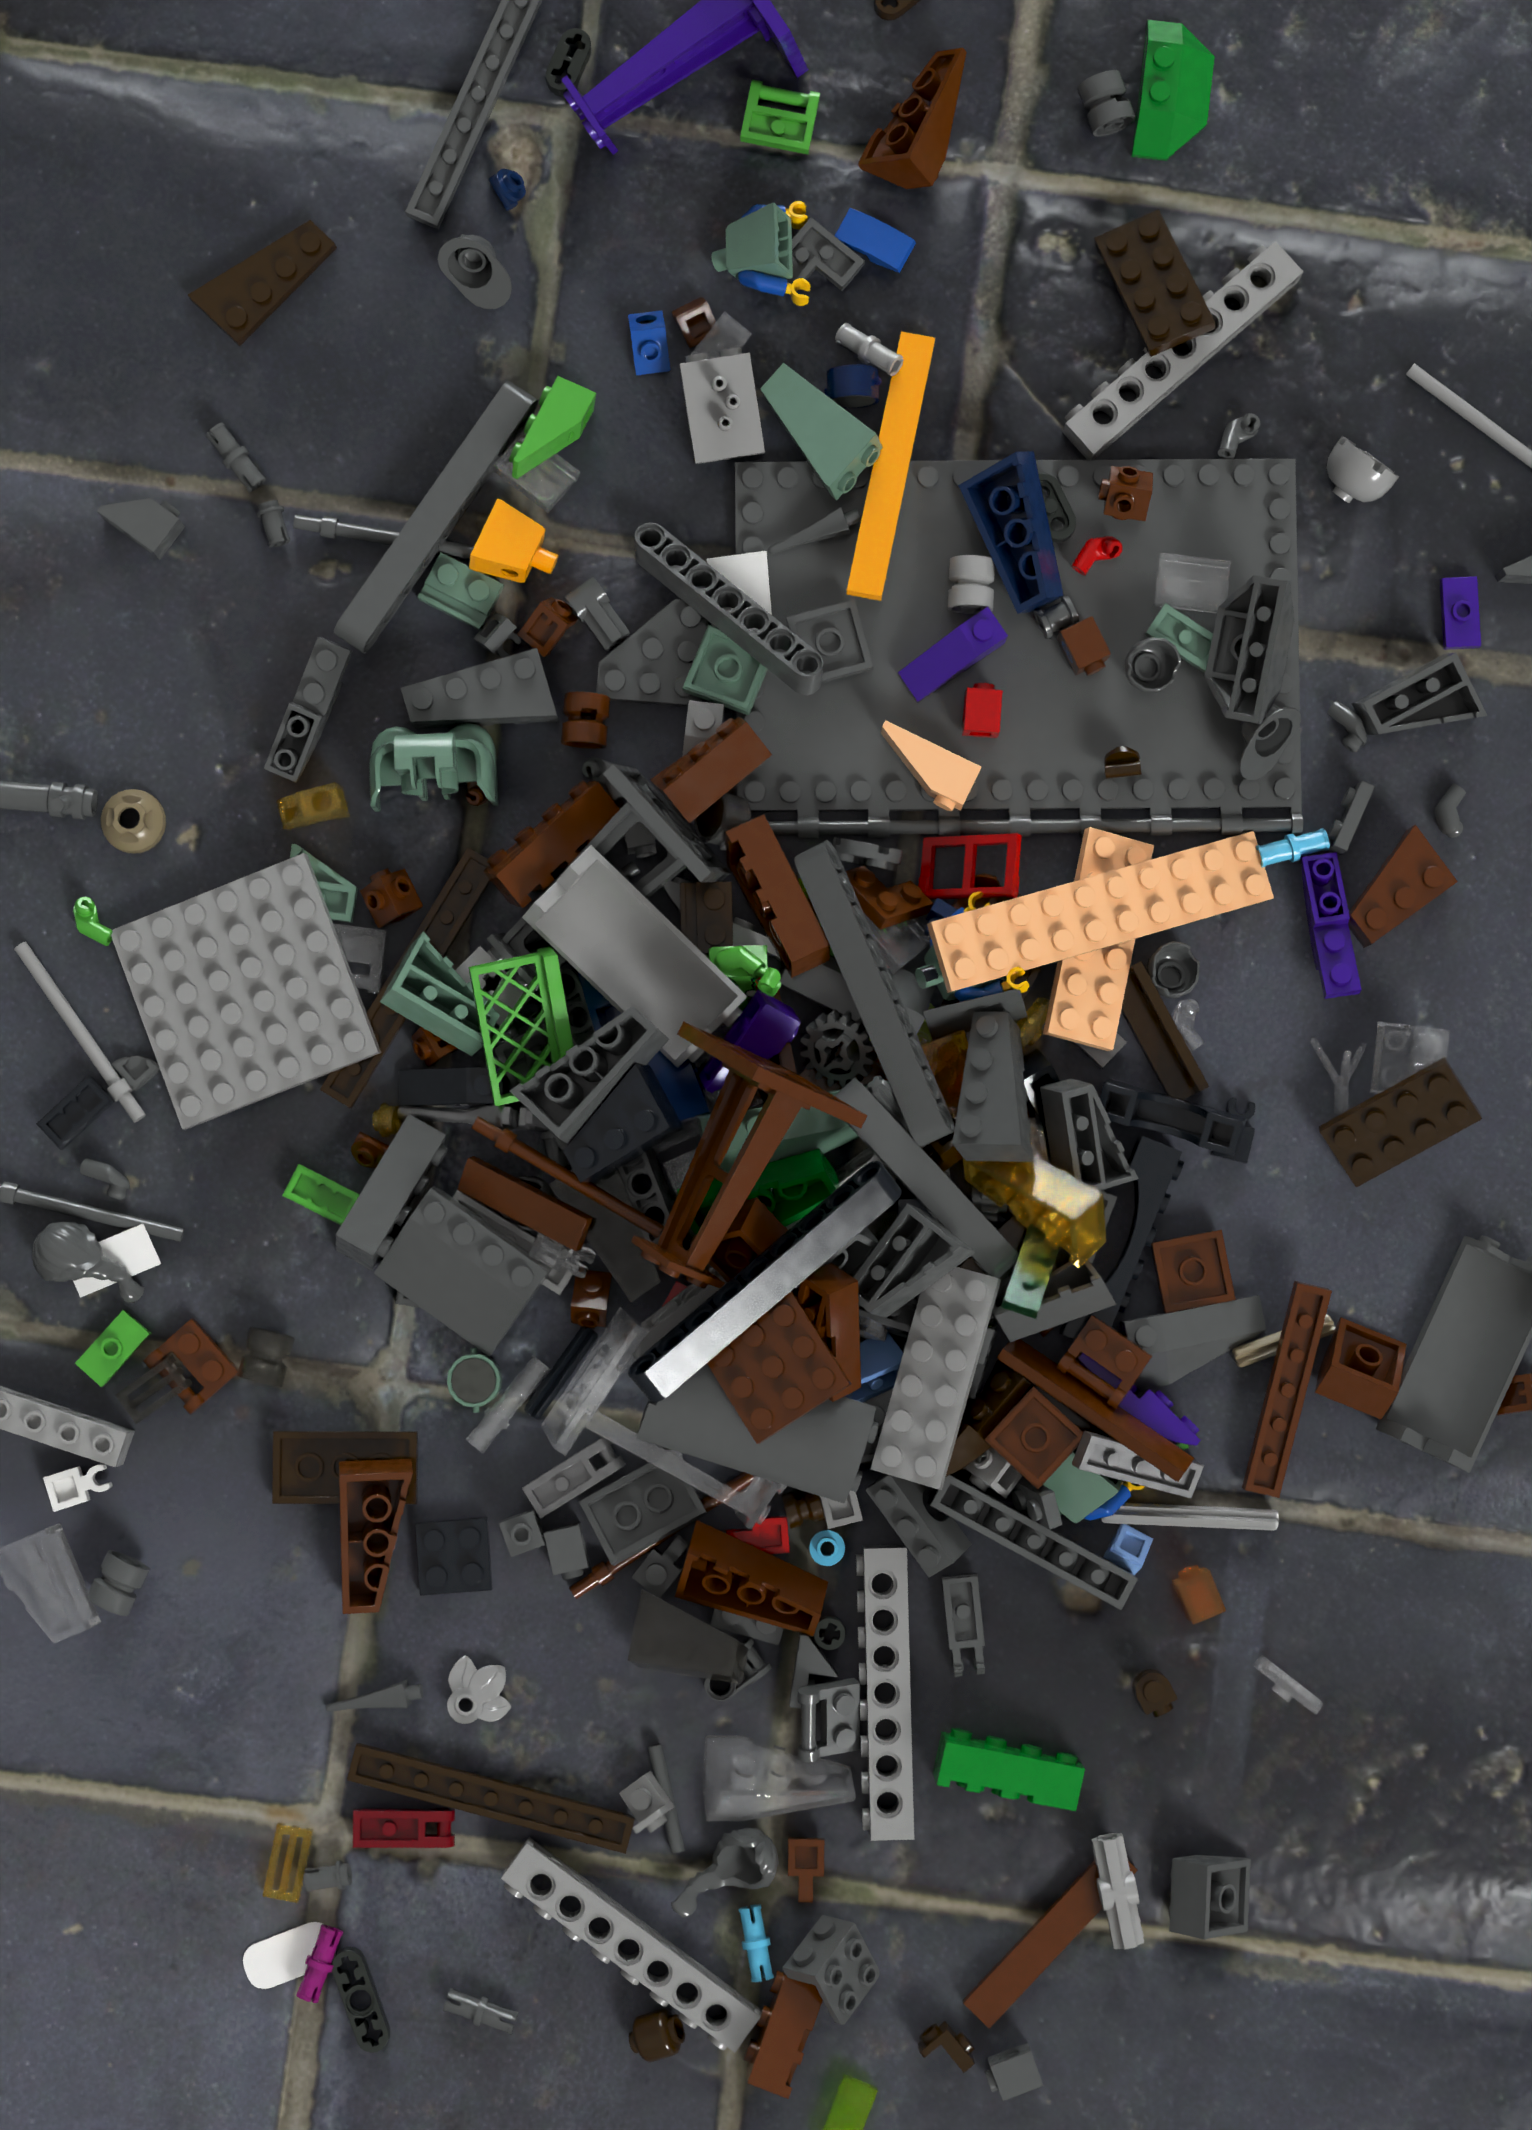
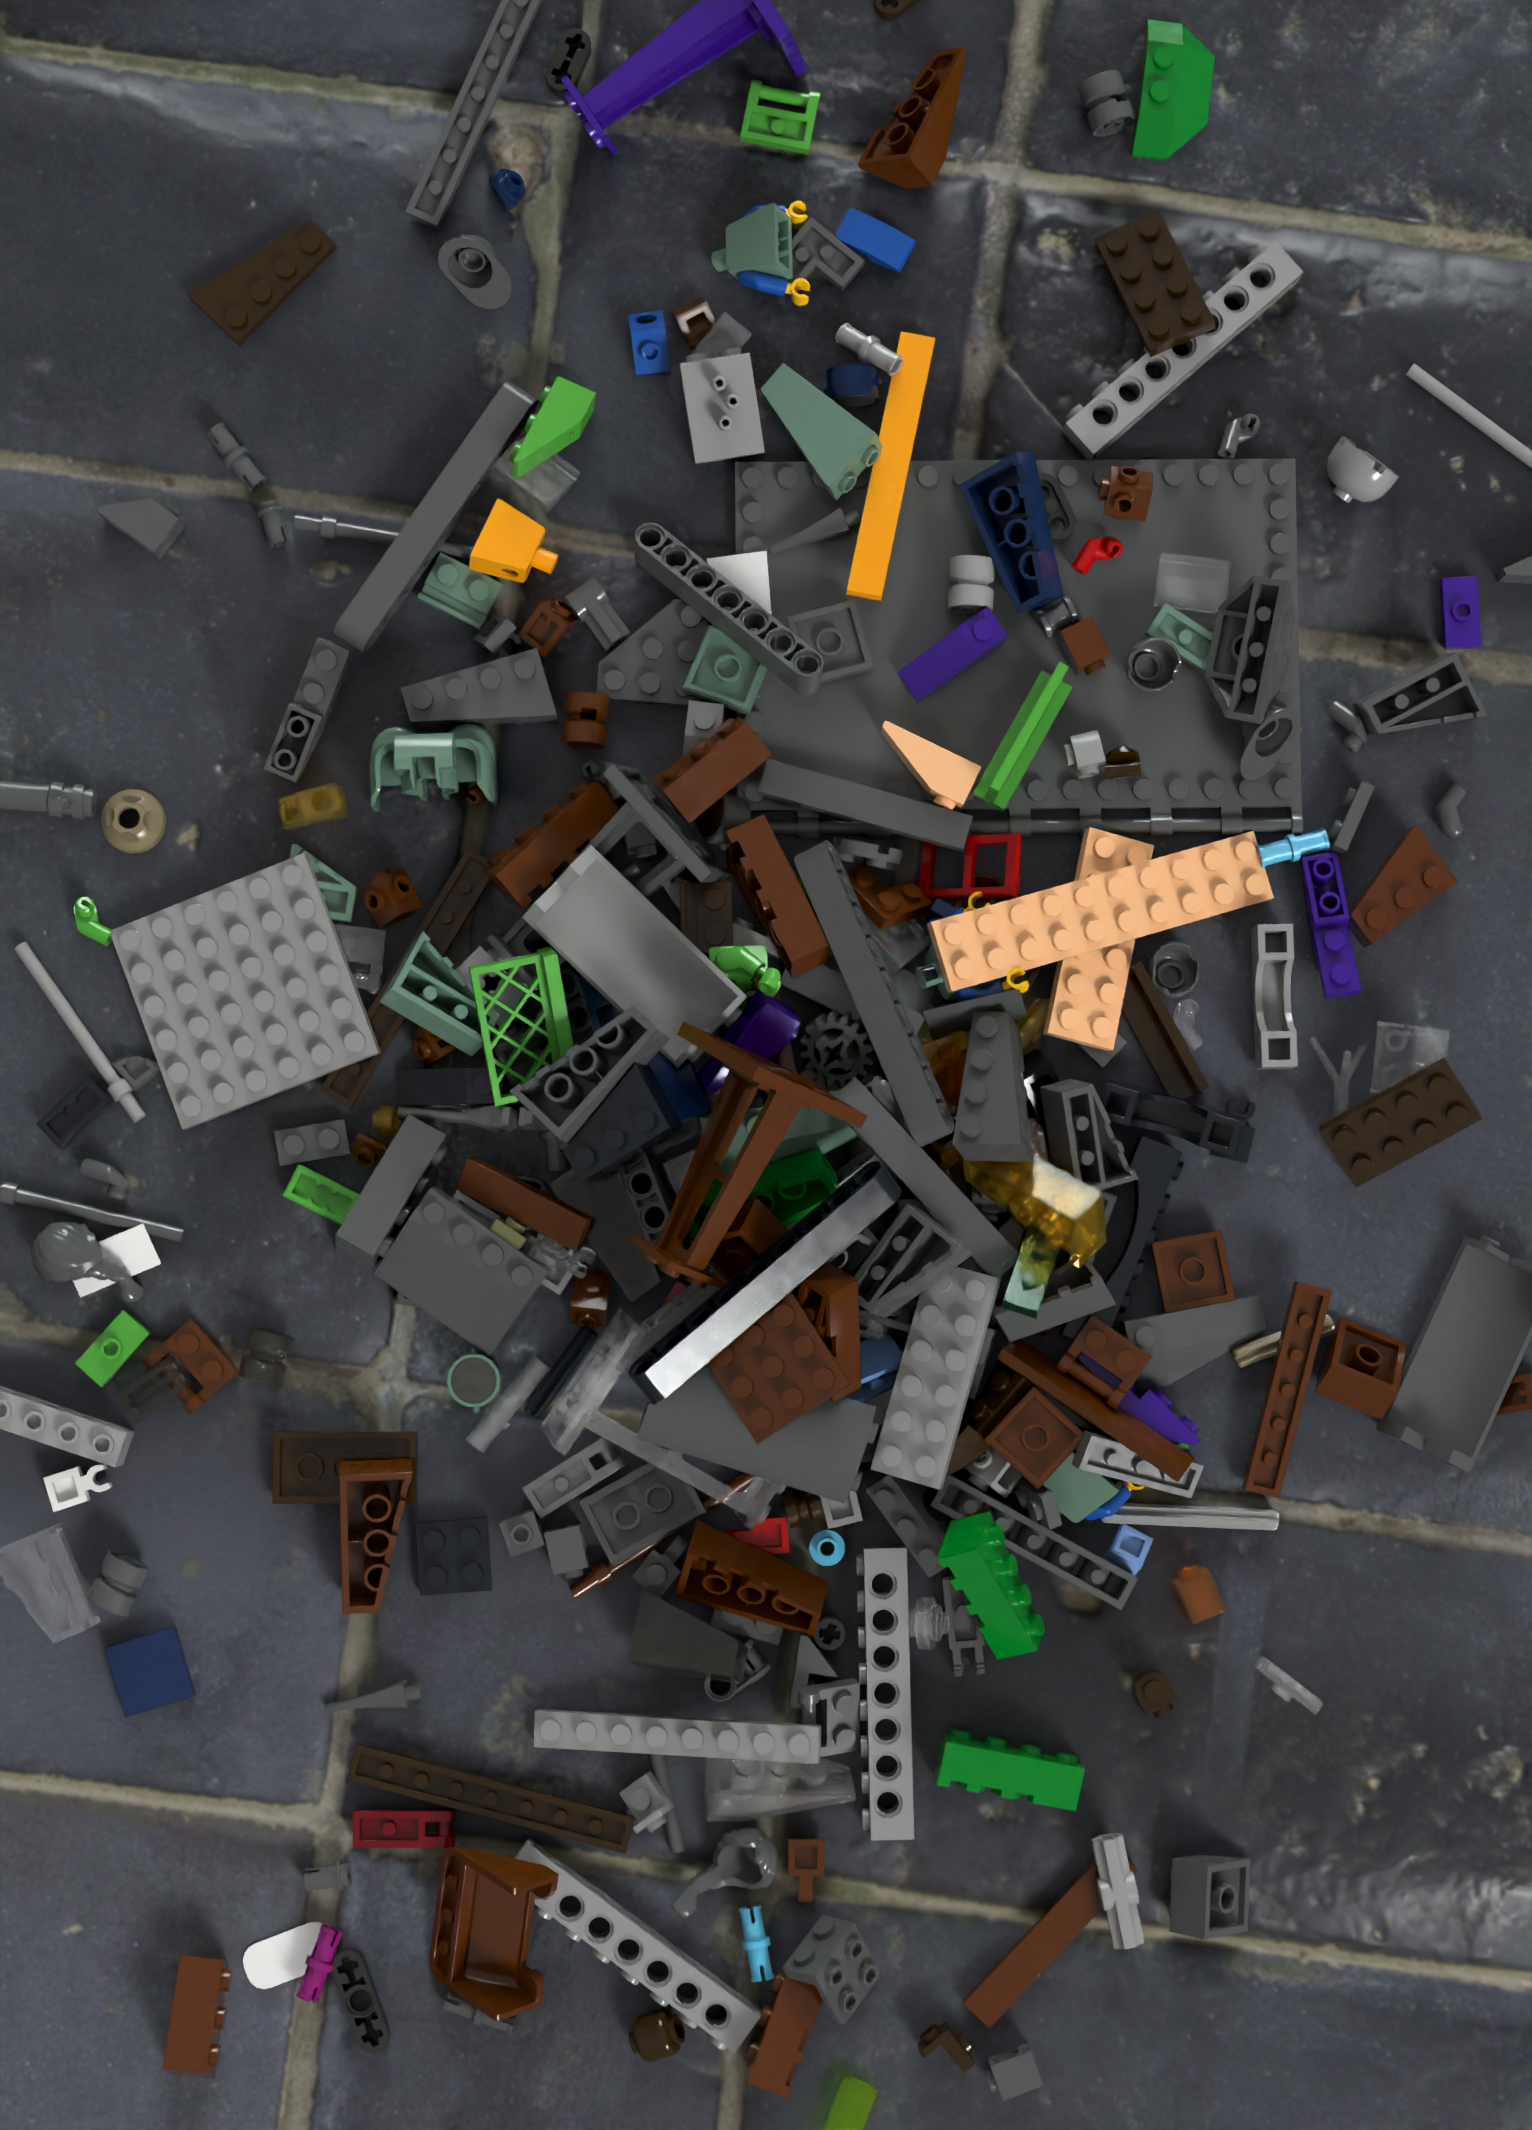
clear yellow tile [263,1822,314,1903] -> none
light grey plate [447,1655,511,1724] -> none
reddish brown bar [471,1116,665,1238] -> none
red brick [962,683,1003,738] -> none
none -> dark blue tile [105,1625,196,1717]
none -> reddish brown wedge [162,1955,233,2079]
none -> dark grey plate [274,1119,352,1166]
none -> reddish brown windscreen [429,1846,559,2021]
none -> olive plate [490,1216,530,1250]
none -> light grey plate [534,1709,821,1764]
none -> dark grey tile [758,758,973,852]
none -> clear plate [908,1596,949,1650]
none -> green wedge [937,1511,1045,1660]
none -> bright green fence [972,662,1073,811]
none -> light grey plate [1063,730,1106,778]
none -> light grey arch [1251,924,1298,1070]

